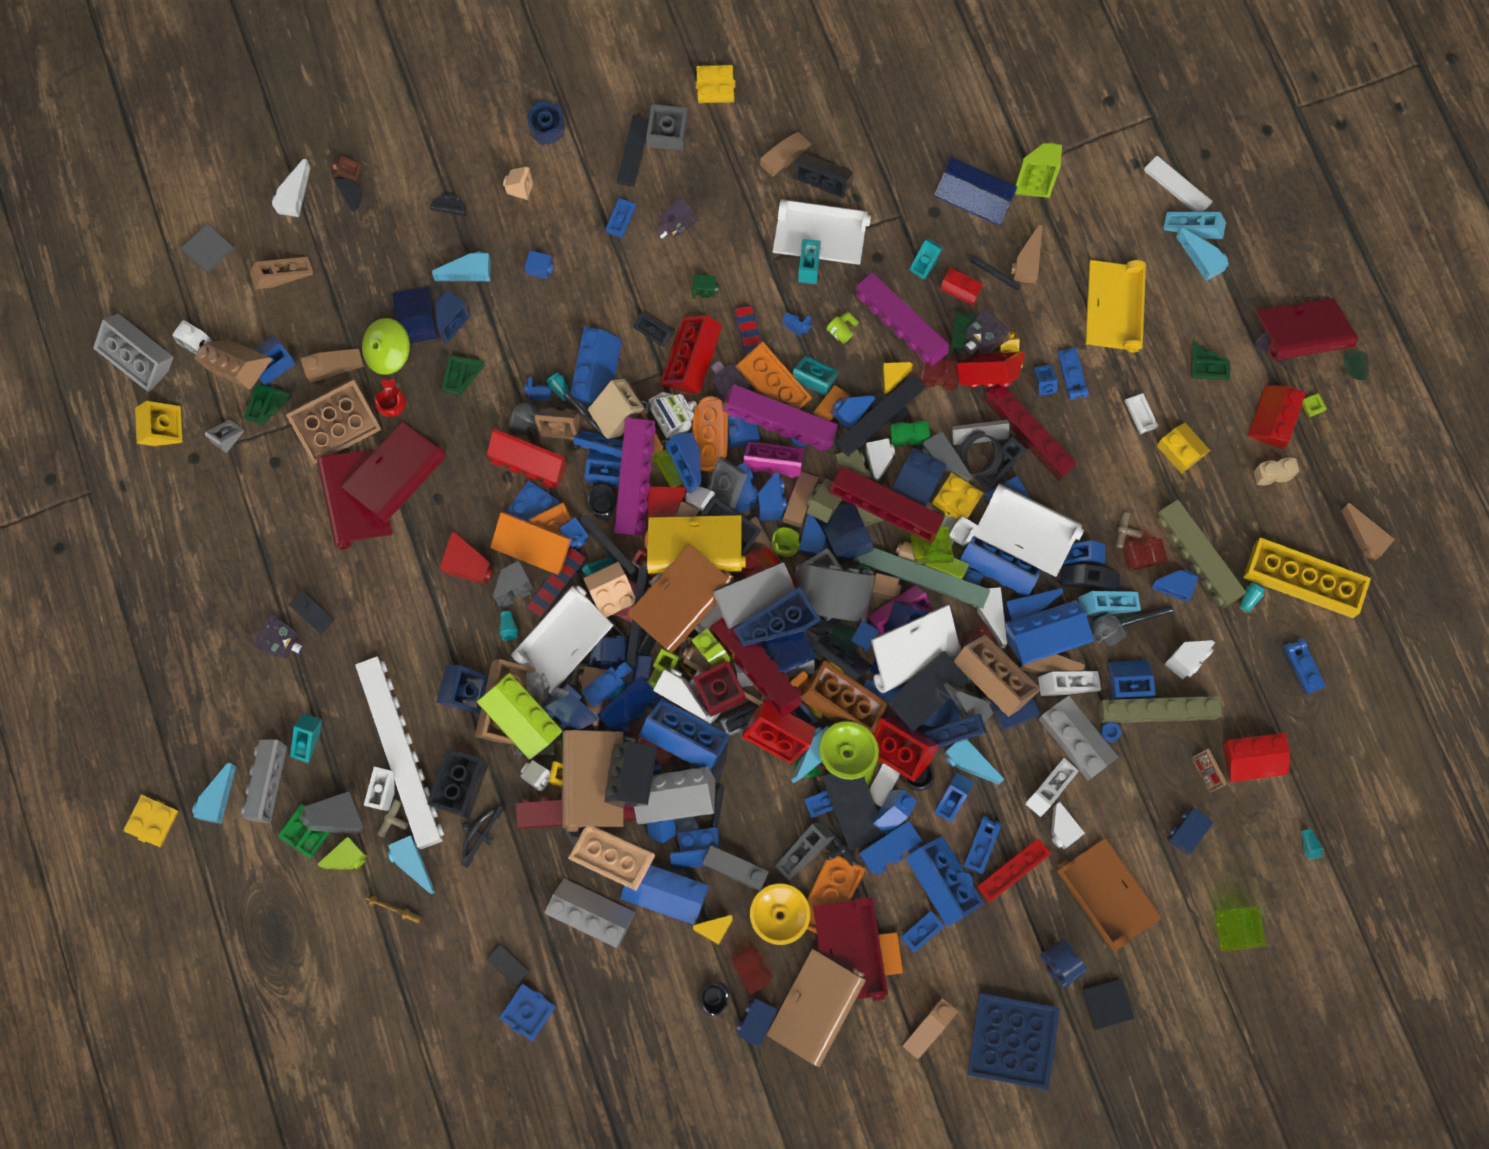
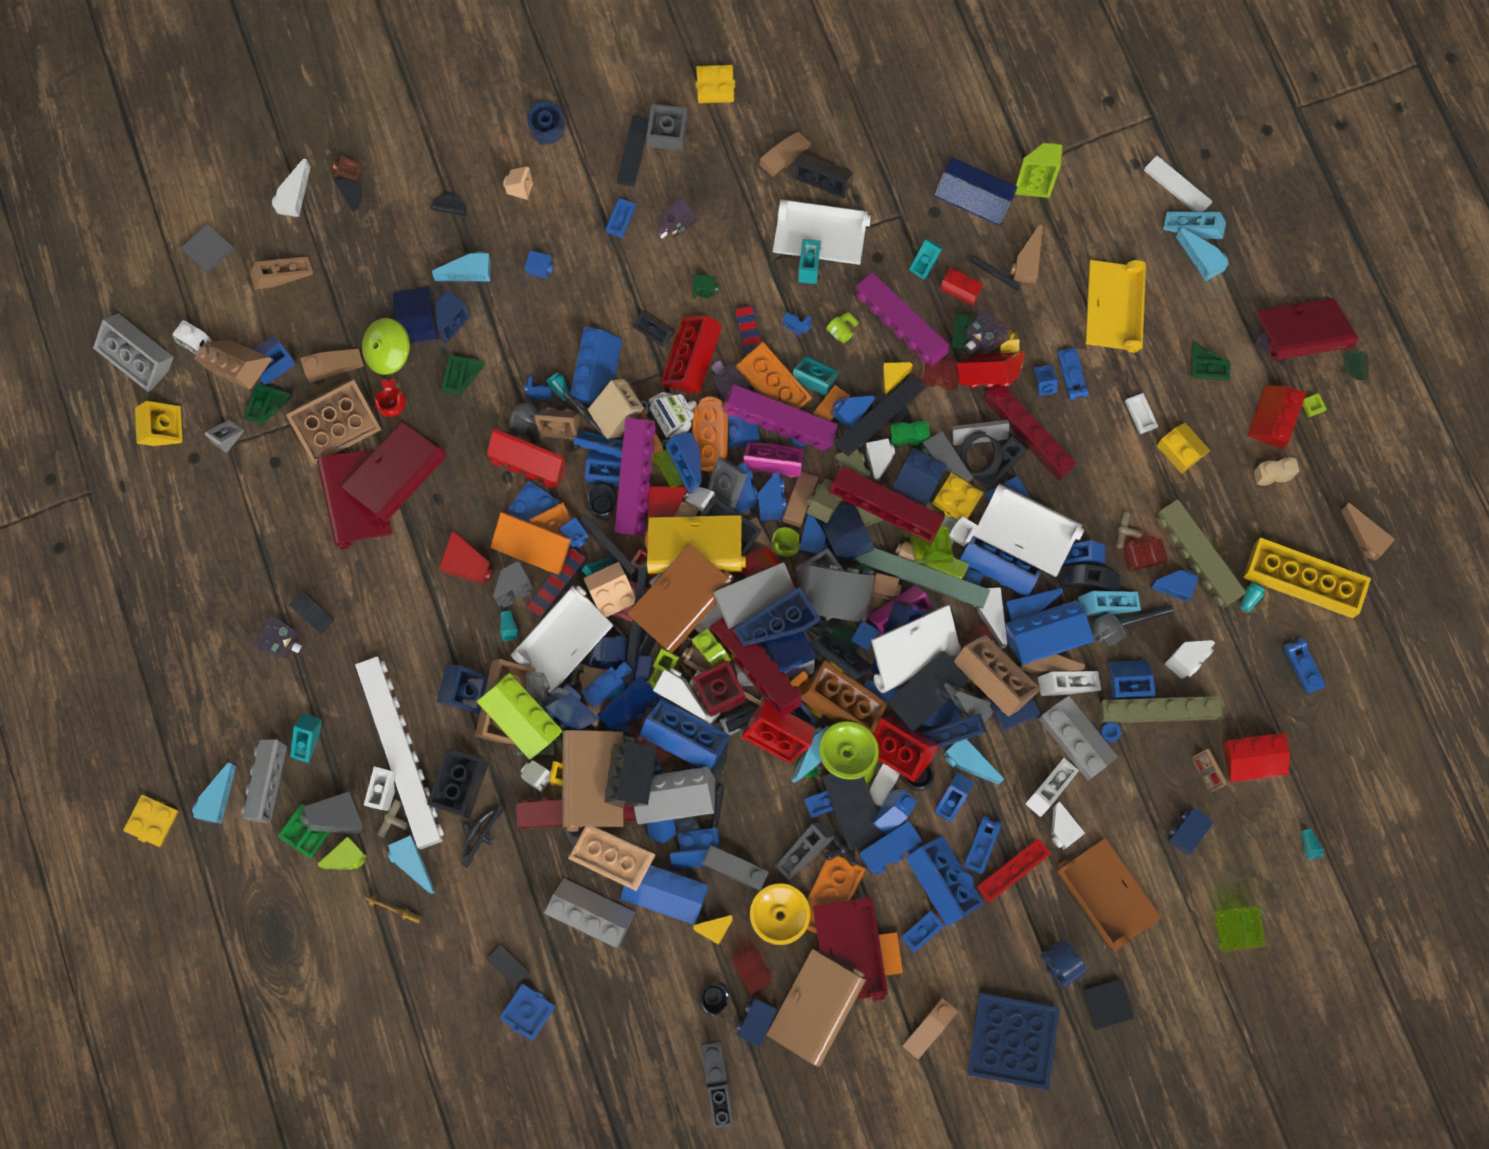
none -> black slope [701,1040,734,1129]

